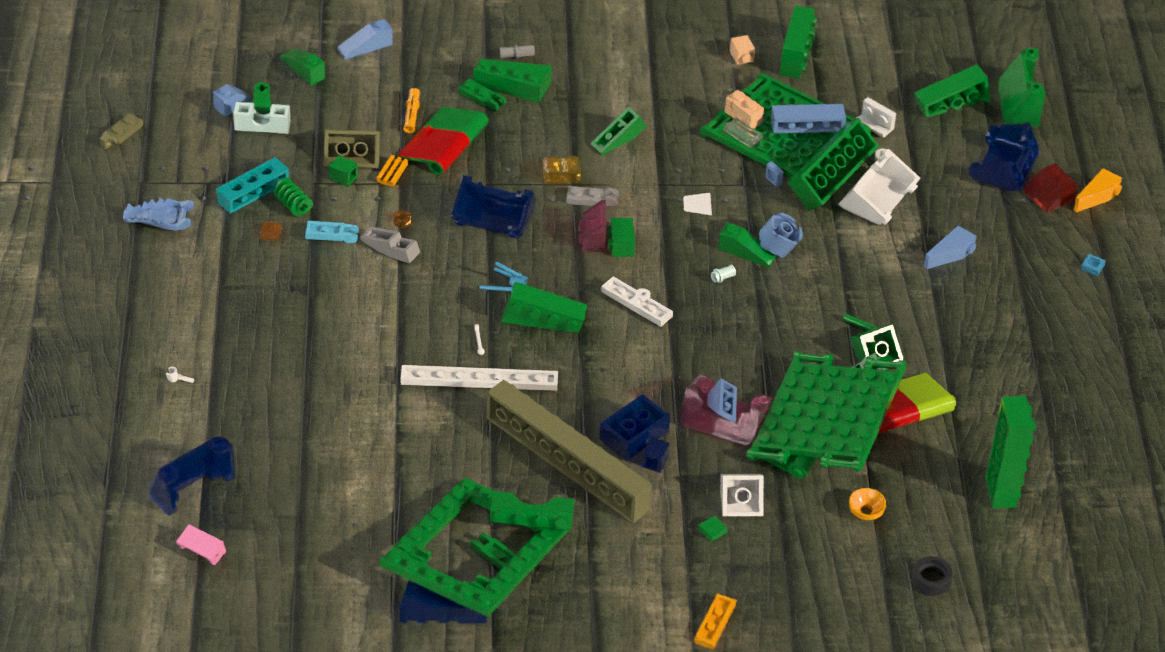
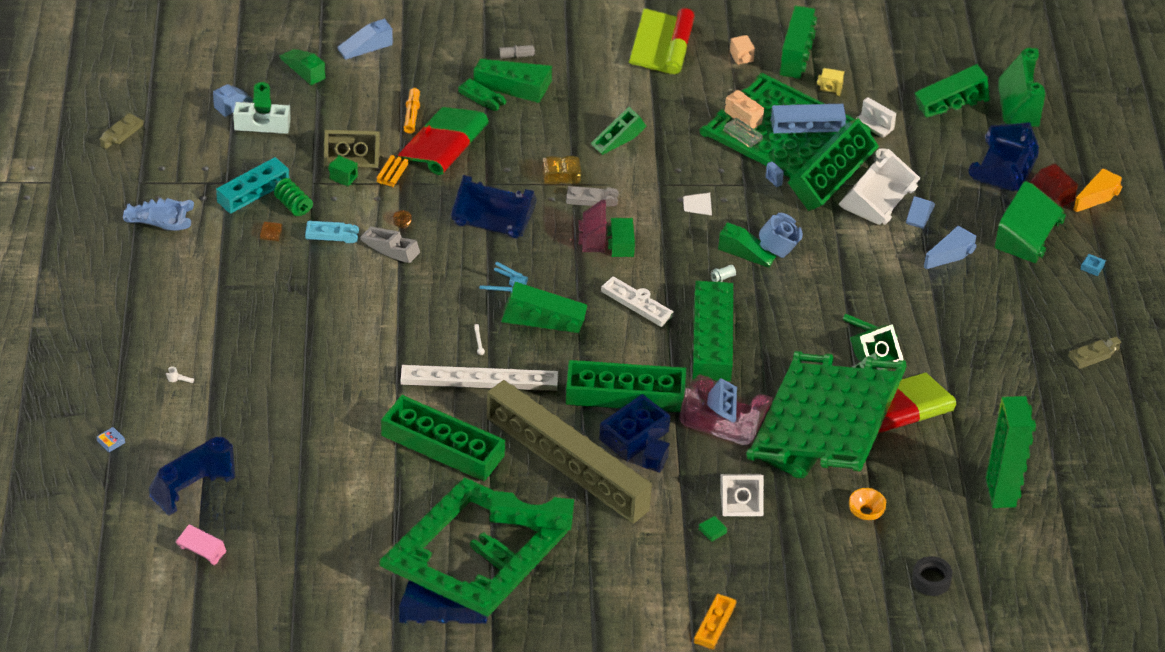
none -> medium blue tile [97,427,125,452]
none -> green brick [381,395,505,482]
none -> green brick [566,360,686,412]
none -> lime door [629,8,695,74]
none -> green brick [692,281,733,381]
none -> light yellow brick [817,68,844,96]
none -> medium blue slope [906,196,935,229]
none -> green windscreen [994,181,1066,264]
none -> olive hinge [1068,337,1121,369]

